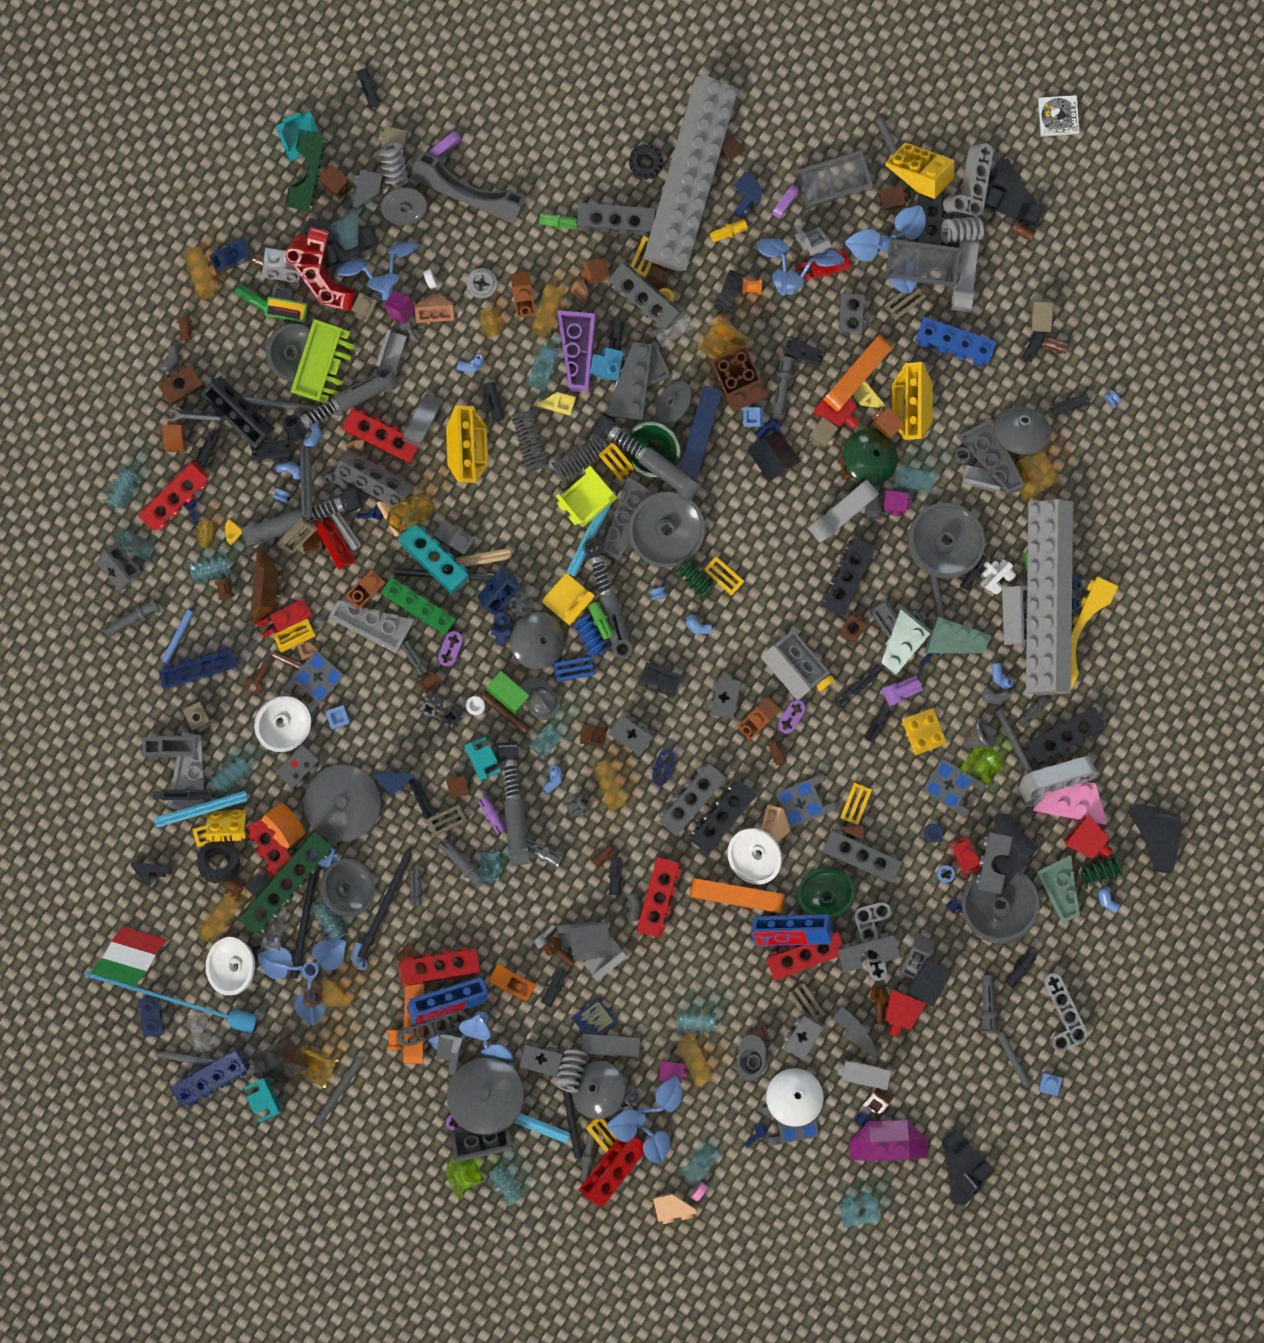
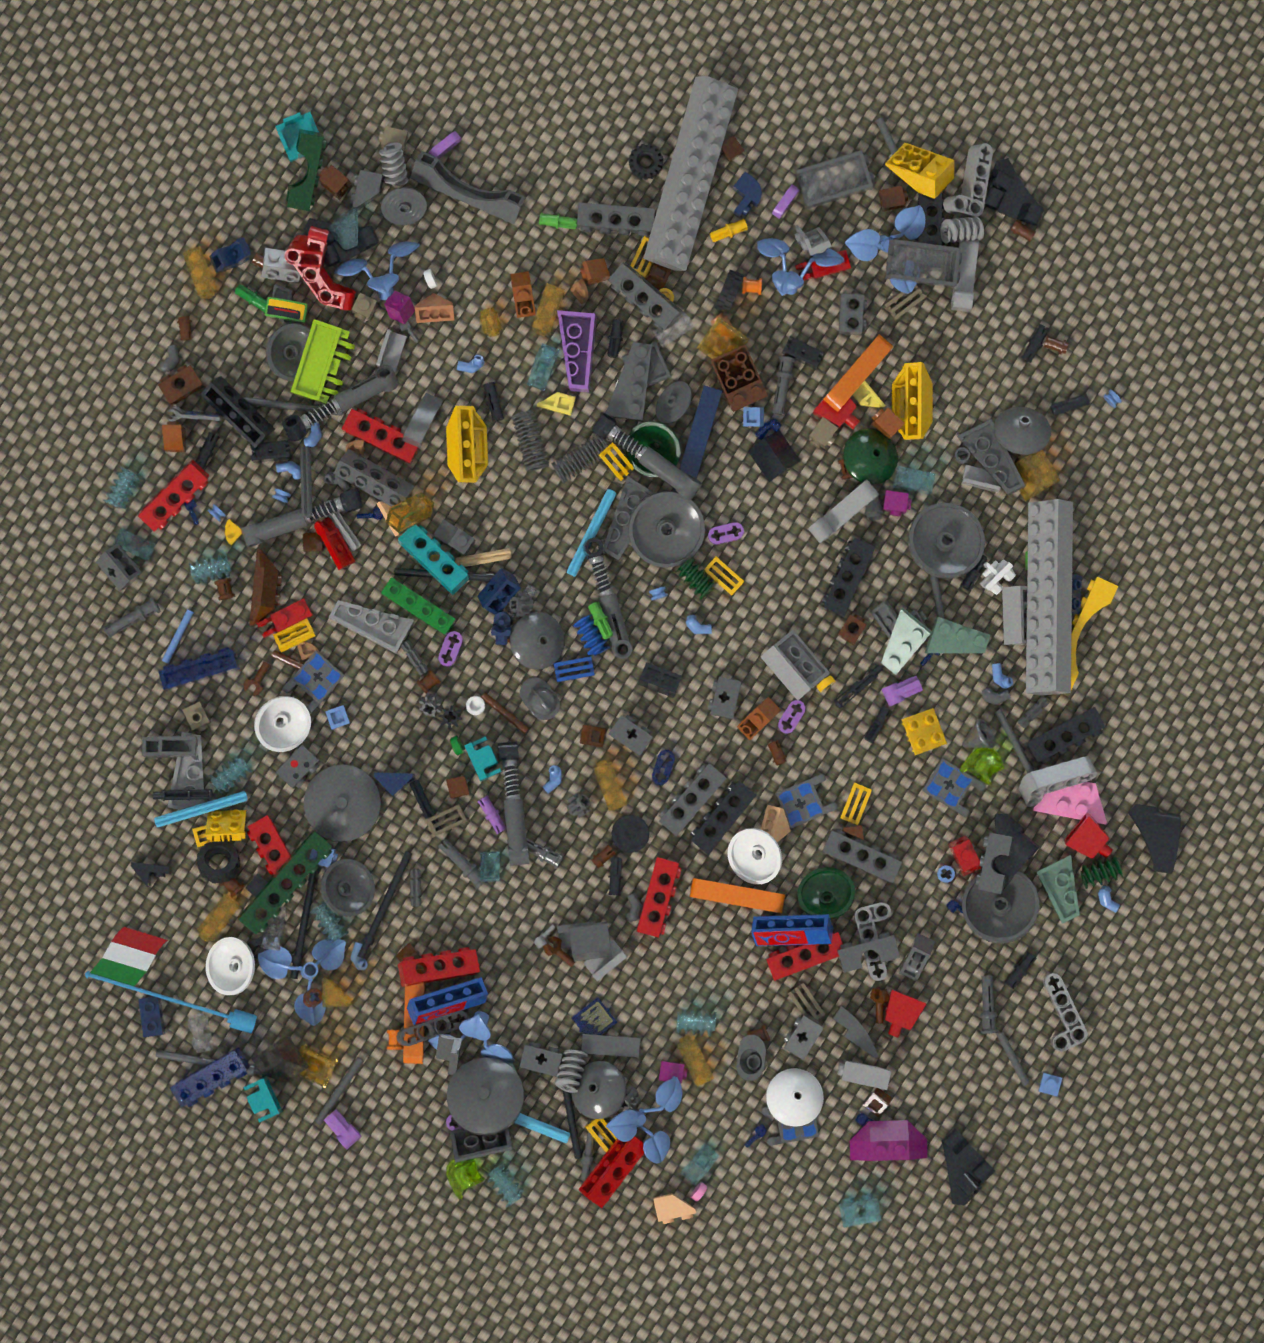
clear yellow cone [196,520,215,548] -> none
orange slope [261,802,306,849] -> none
dark tan tile [277,517,317,554] -> none
dark orange slope [345,569,386,610] -> none
black pin [356,68,380,108] -> none
light grey gear [467,268,497,299] -> none
bright green hinge [487,671,530,715] -> none
orange slope [489,964,536,1001] -> none
clear light blue slope [529,724,564,759] -> none
black axle [541,969,567,1007] -> none
yellow bracket [542,573,595,626] -> none
neon yellow panel [556,466,618,527] -> none
dark azure brick [590,347,623,381] -> none
black slope [907,958,952,1006] -> none
blue brick [915,317,996,367] -> none
dark blue tile [924,824,943,843] -> none
dark tan slope [1031,299,1053,332] -> none
tile [1038,95,1079,137] -> none
none -> medium blue bush [207,504,226,522]
none -> medium lavender piece [324,1109,362,1149]
none -> green tile [450,735,464,756]
none -> black tile [611,815,650,853]
none -> medium lavender beam [708,523,744,545]

